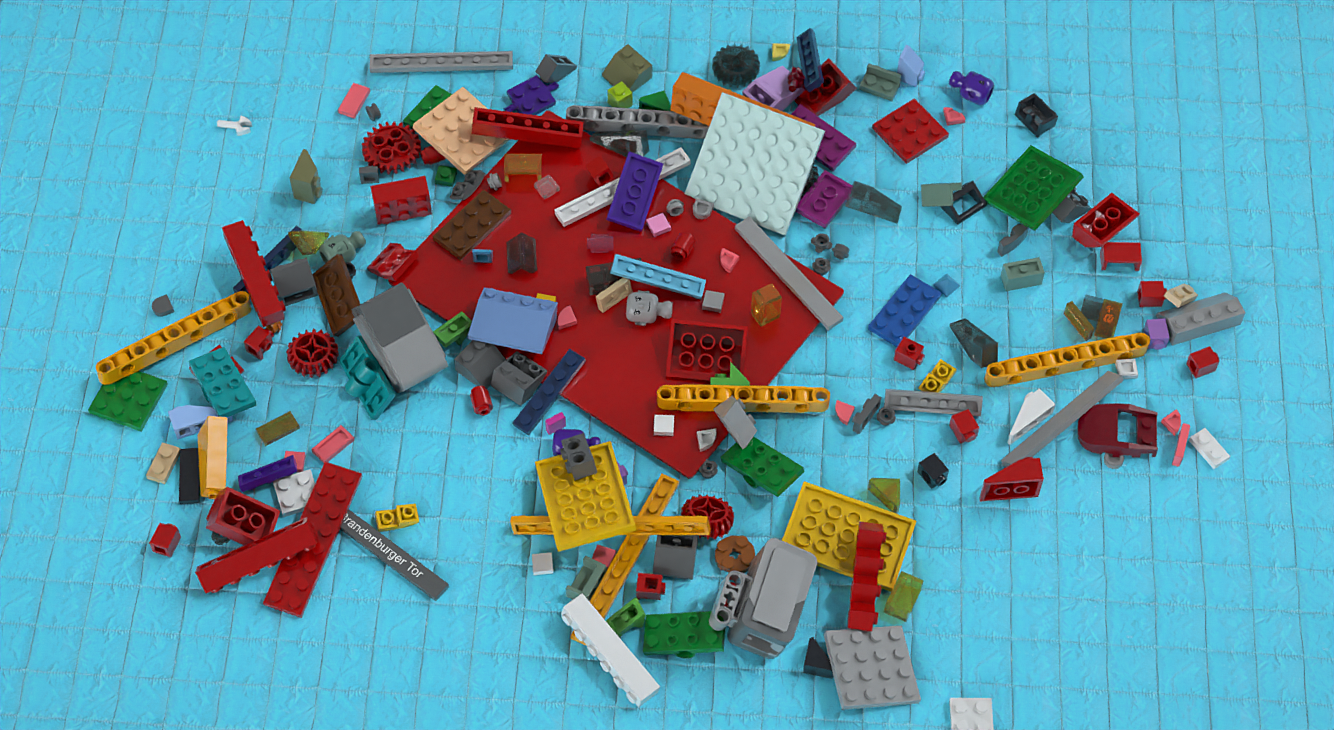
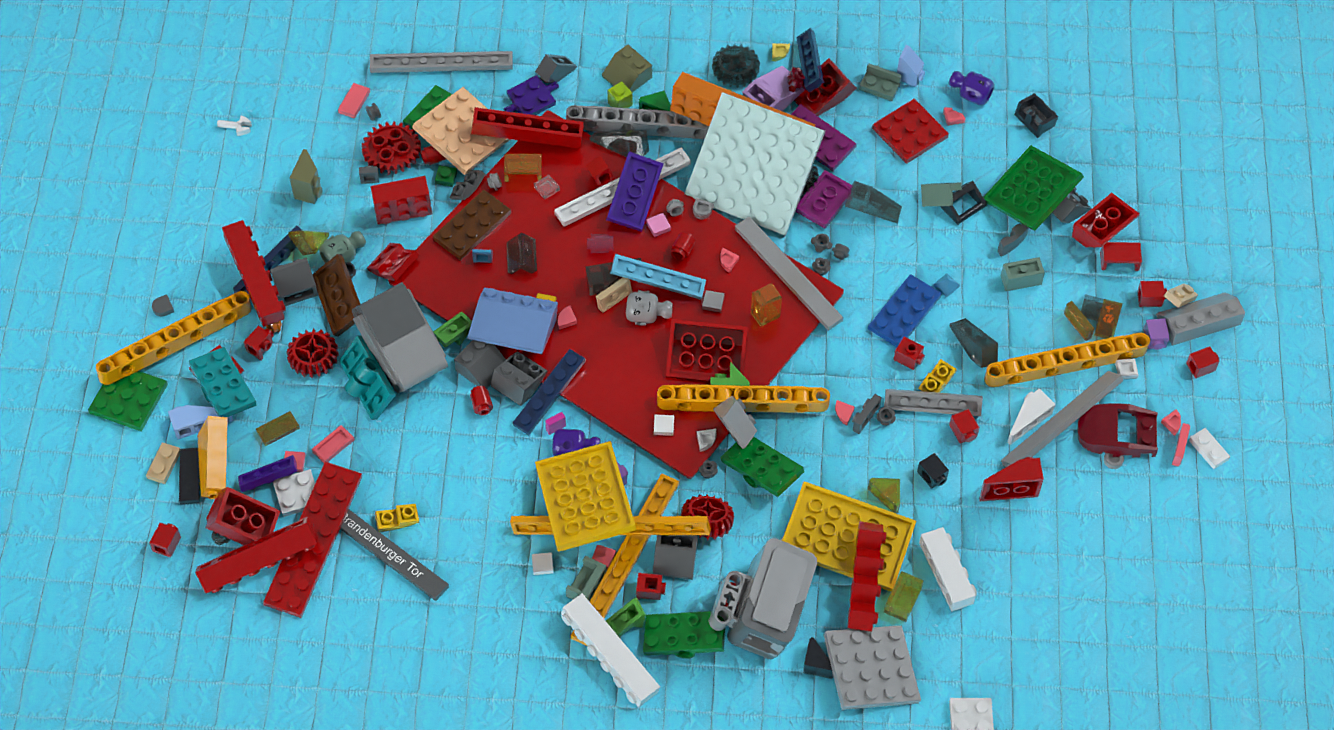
dark grey brick [560,433,597,480] -> none
dark orange plate [715,536,755,574] -> none
none -> white brick [919,527,977,612]

